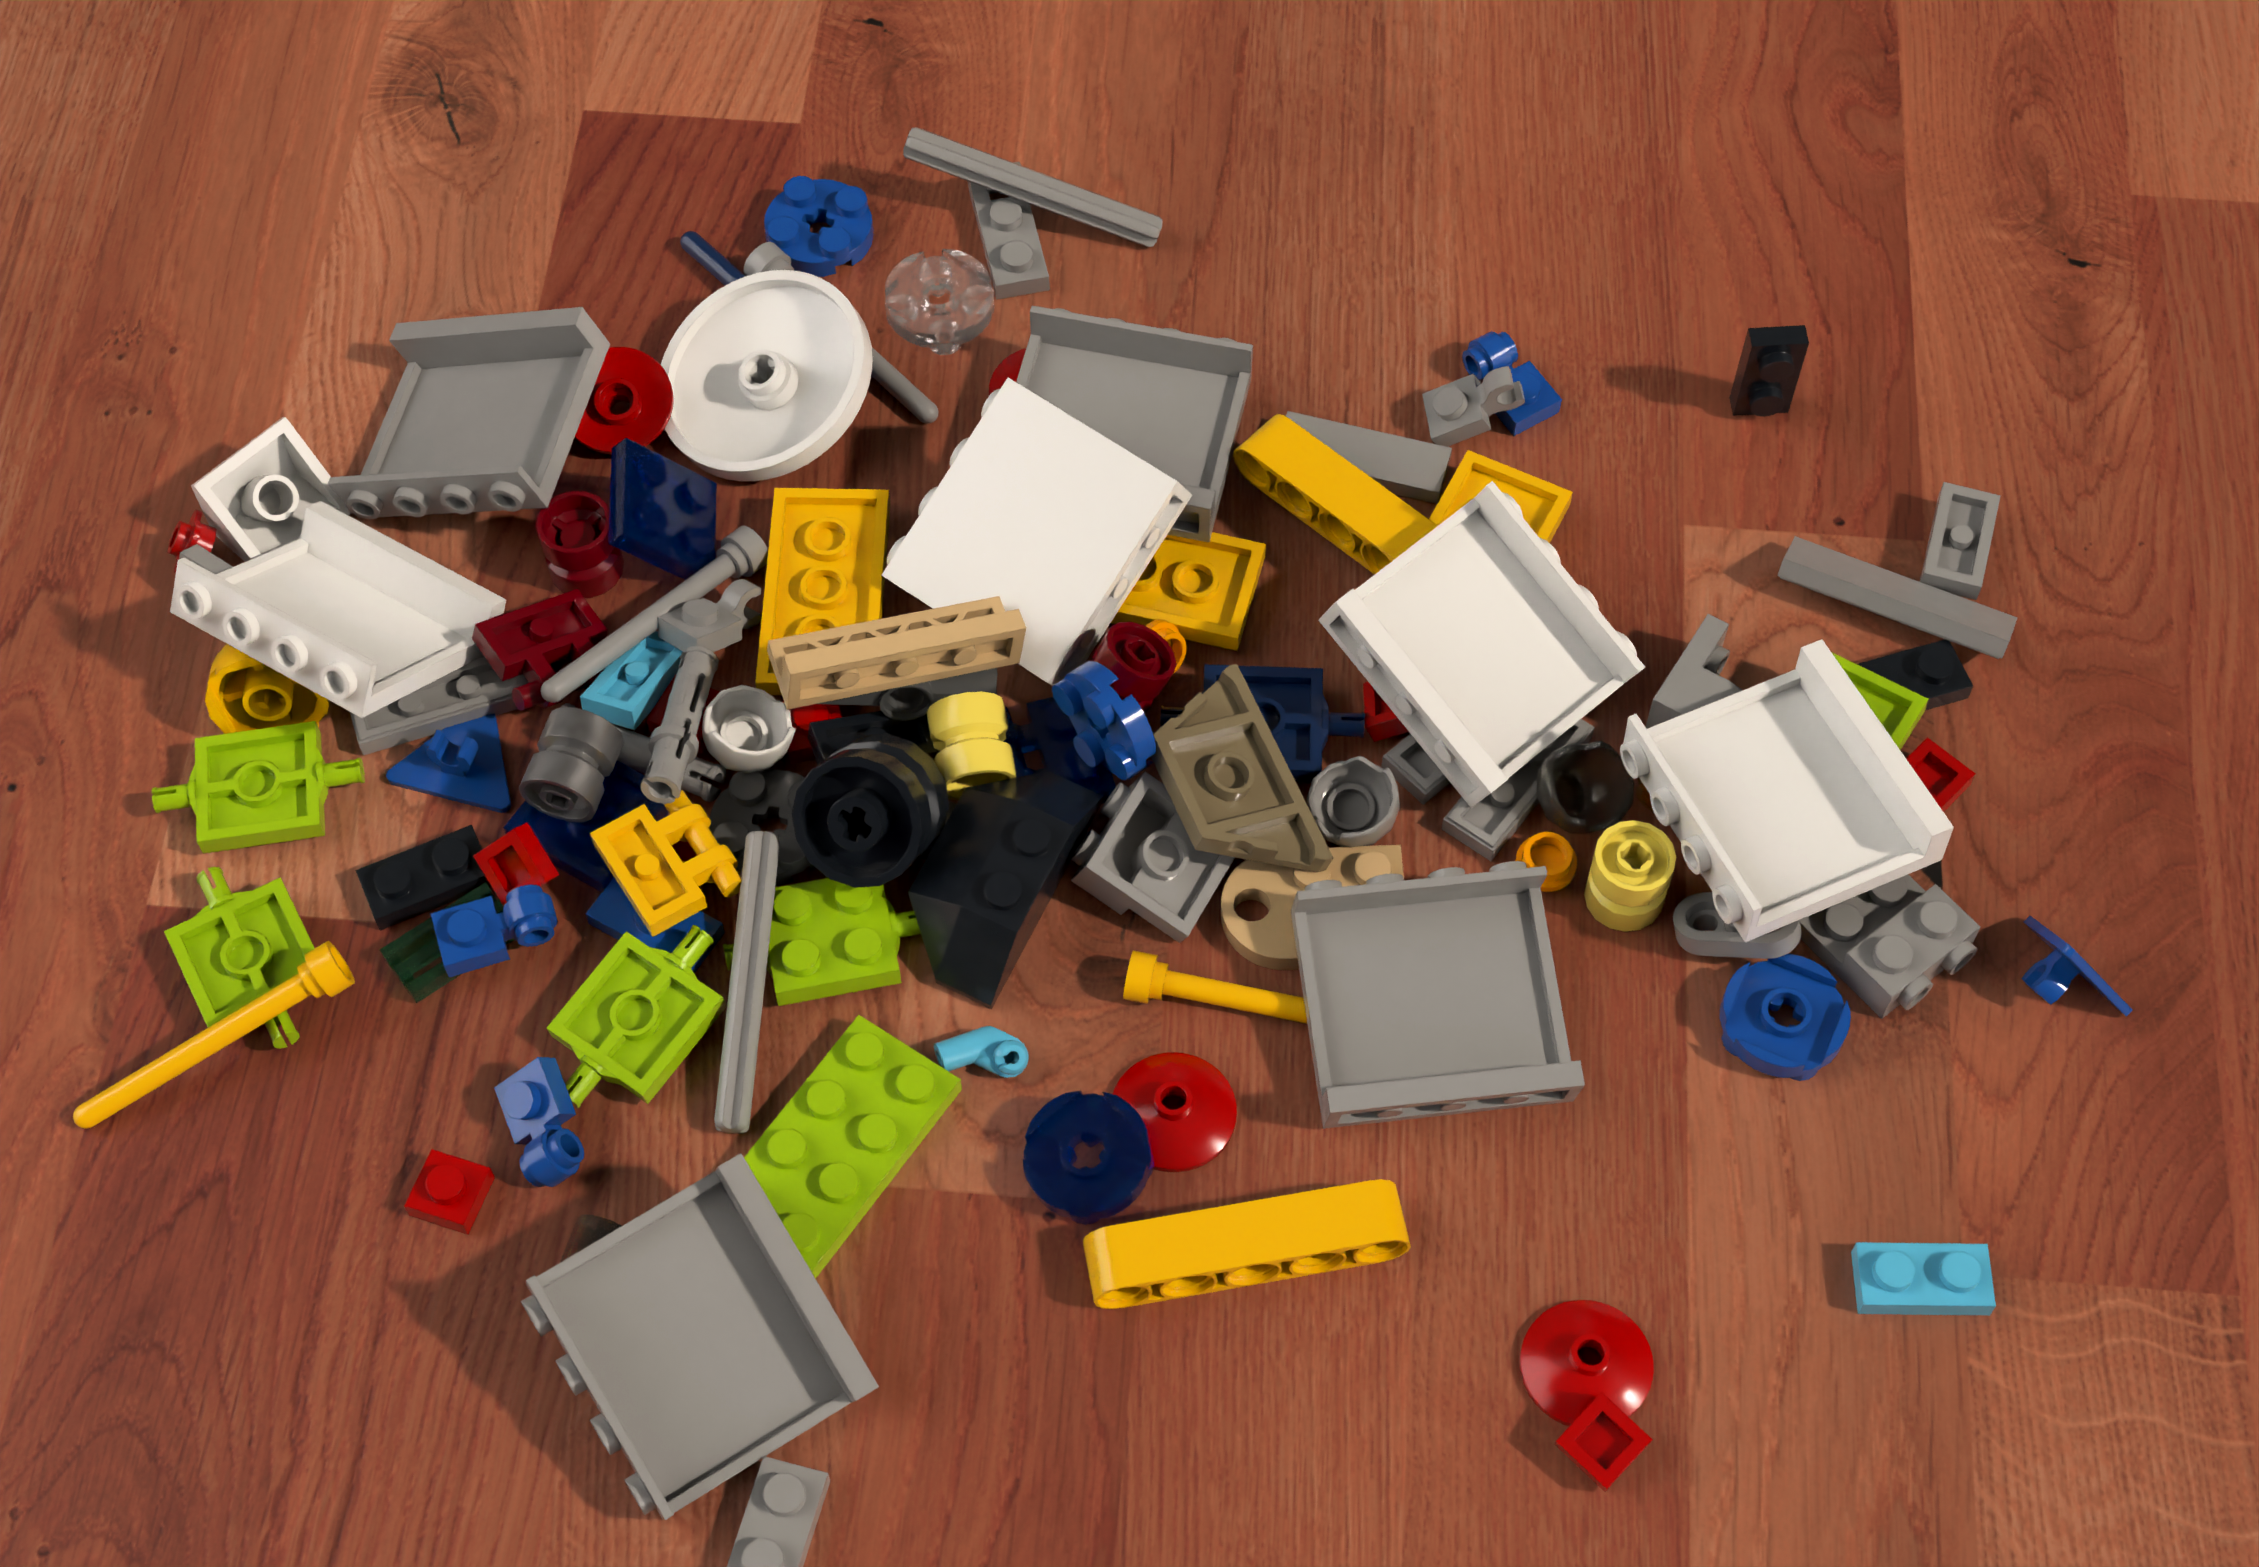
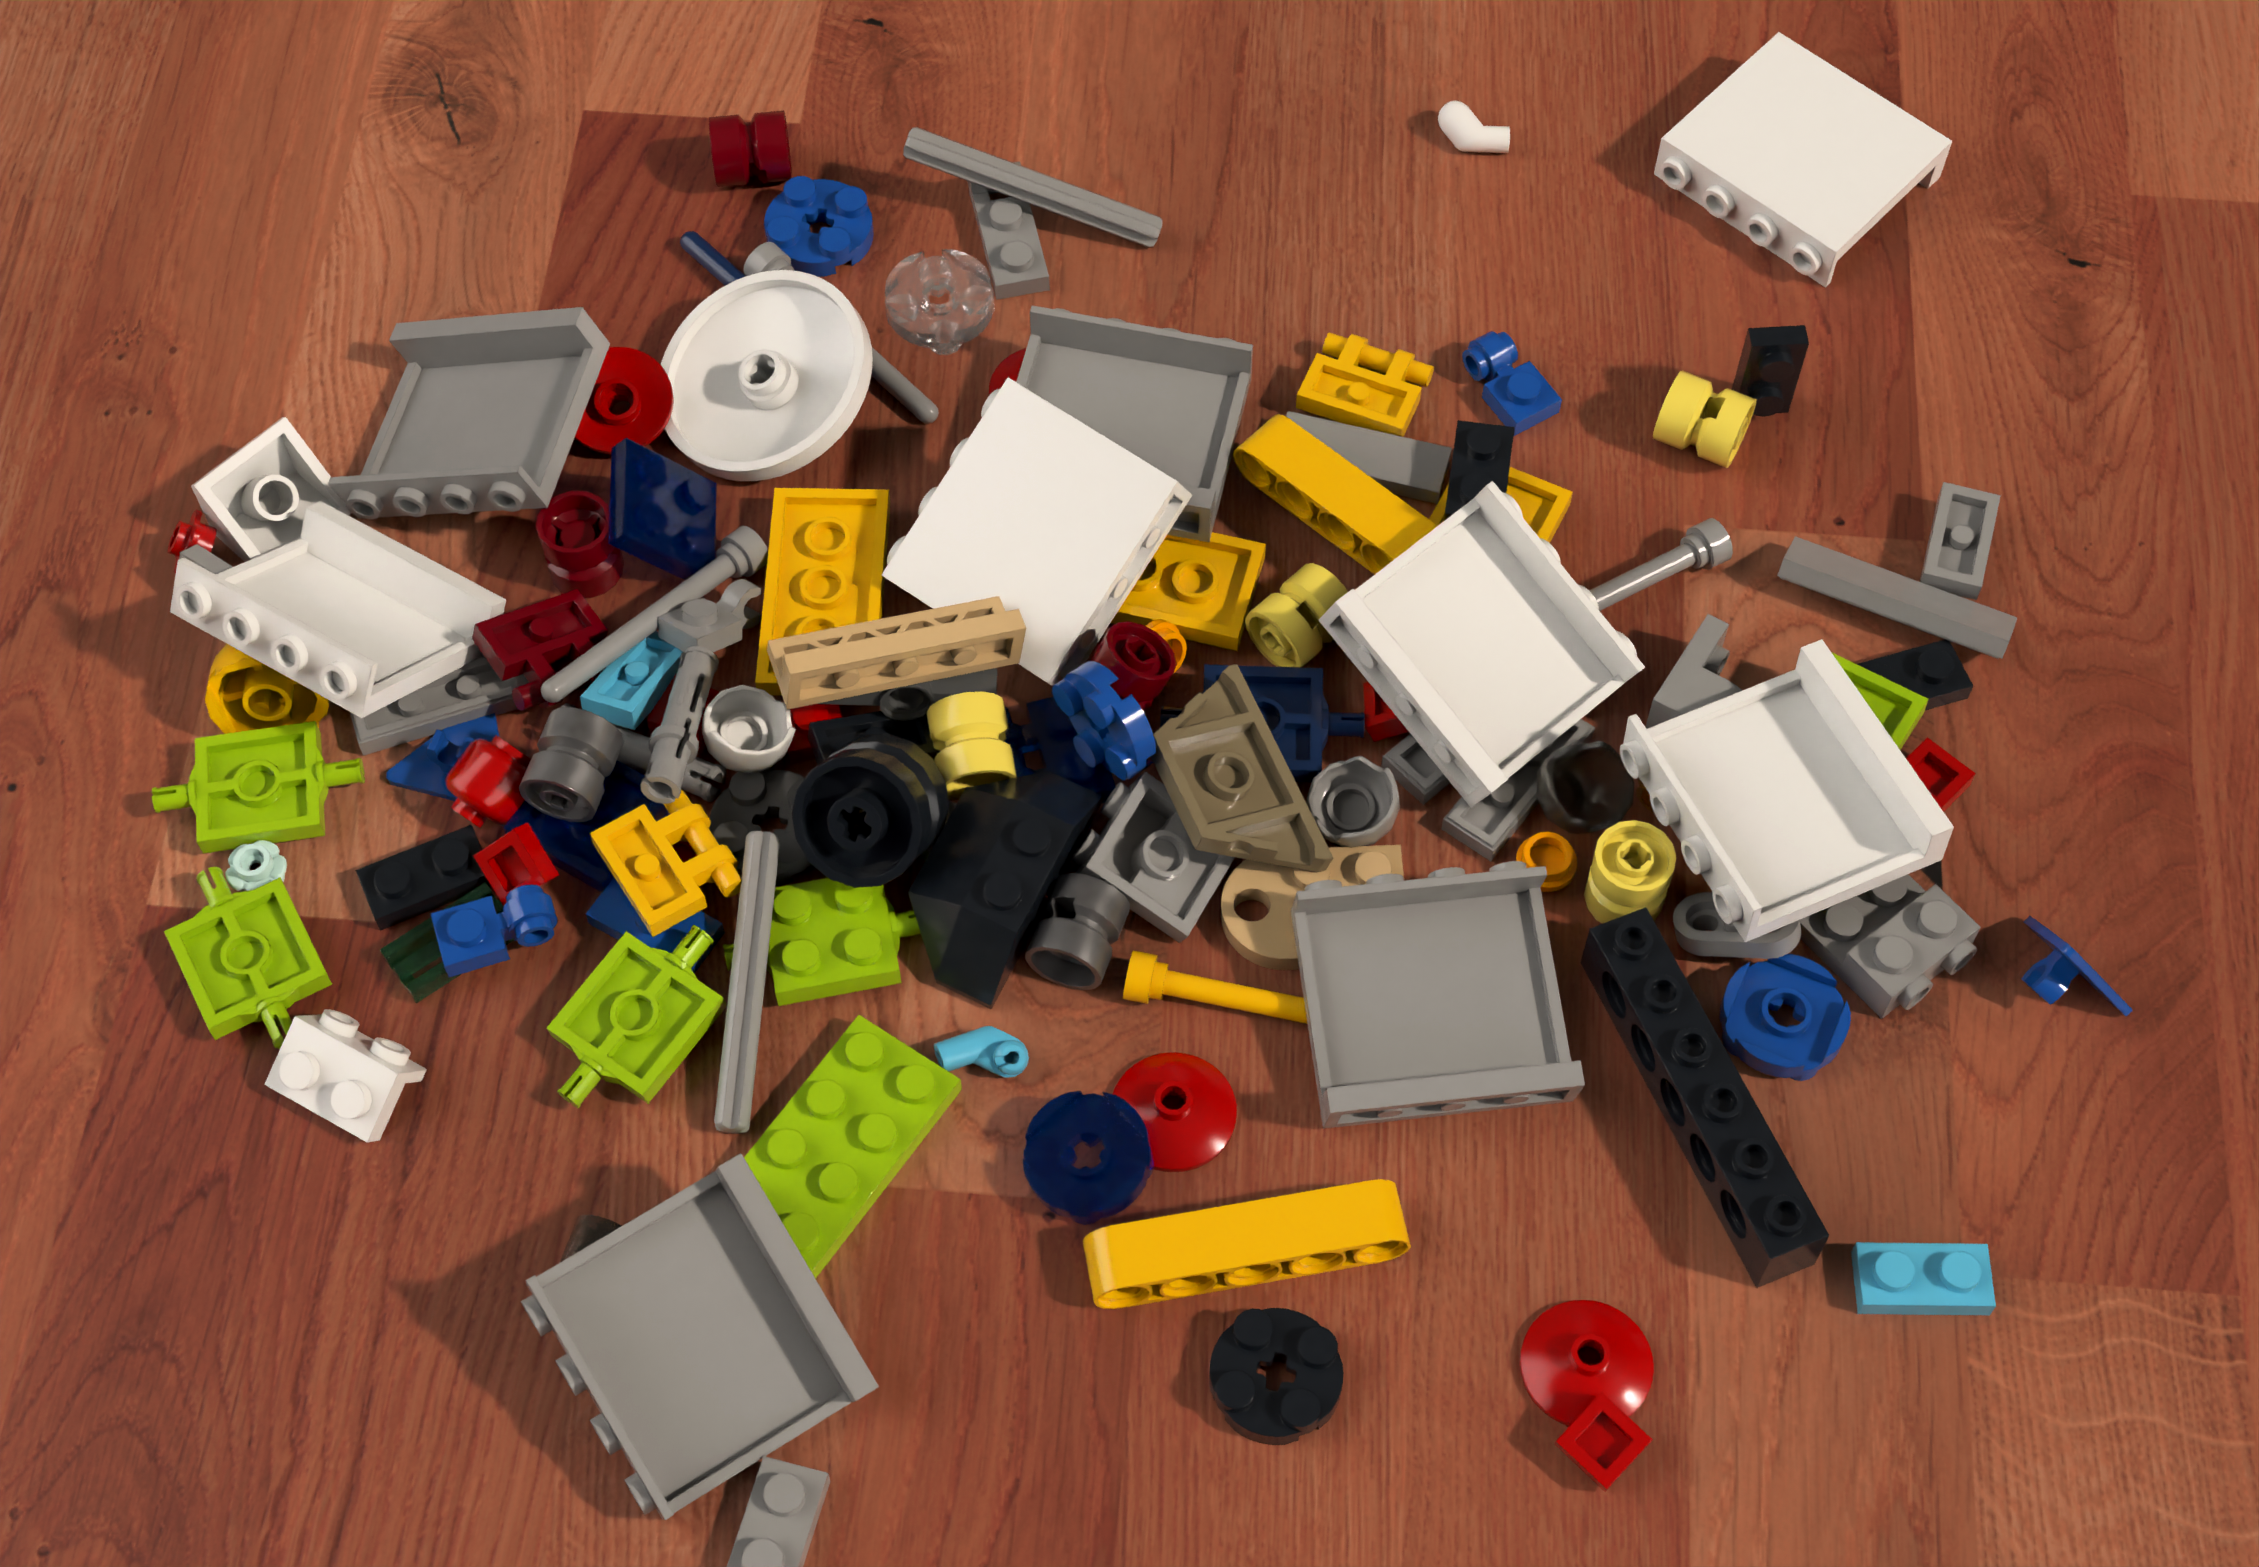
yellow piece [73,941,355,1129] -> none
red plate [404,1149,495,1235] -> none
blue plate [494,1057,584,1187] -> none
light grey plate [1422,366,1525,447] -> none
none -> light aqua plate [225,840,287,892]
none -> white bracket [264,1009,427,1142]
none -> red head [445,735,531,828]
none -> dark red wheel [709,110,792,187]
none -> flat silver wheel [1025,873,1130,990]
none -> black plate [1209,1308,1344,1445]
none -> light yellow wheel [1245,563,1348,668]
none -> yellow plate [1296,332,1434,437]
none -> white arm [1438,100,1510,153]
none -> black plate [1444,420,1515,521]
none -> black brick [1580,907,1830,1288]
none -> light grey piece [1589,518,1733,611]
none -> light yellow wheel [1653,370,1757,468]
none -> white panel [1654,32,1952,288]

